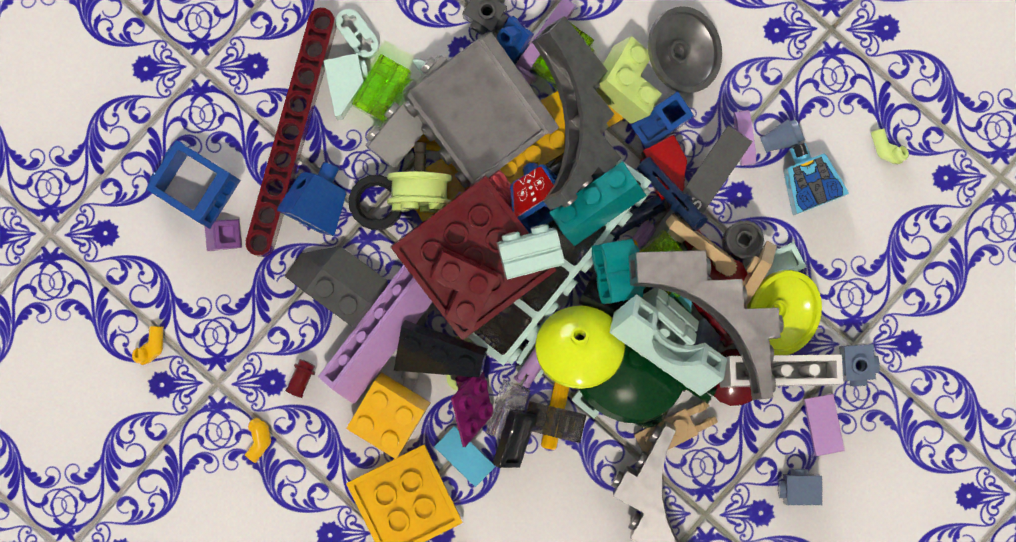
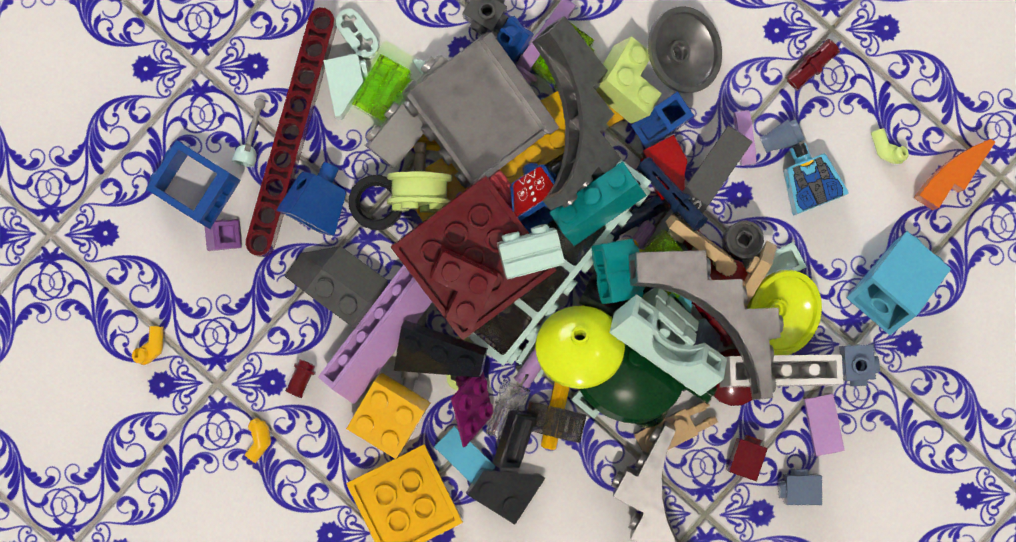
none -> hinge [232,98,265,167]
none -> black wing [466,468,545,525]
none -> dark red brick [726,435,768,482]
none -> dark red pin [785,39,840,91]
none -> medium azure slope [846,231,951,335]
none -> orange slope [914,139,995,210]

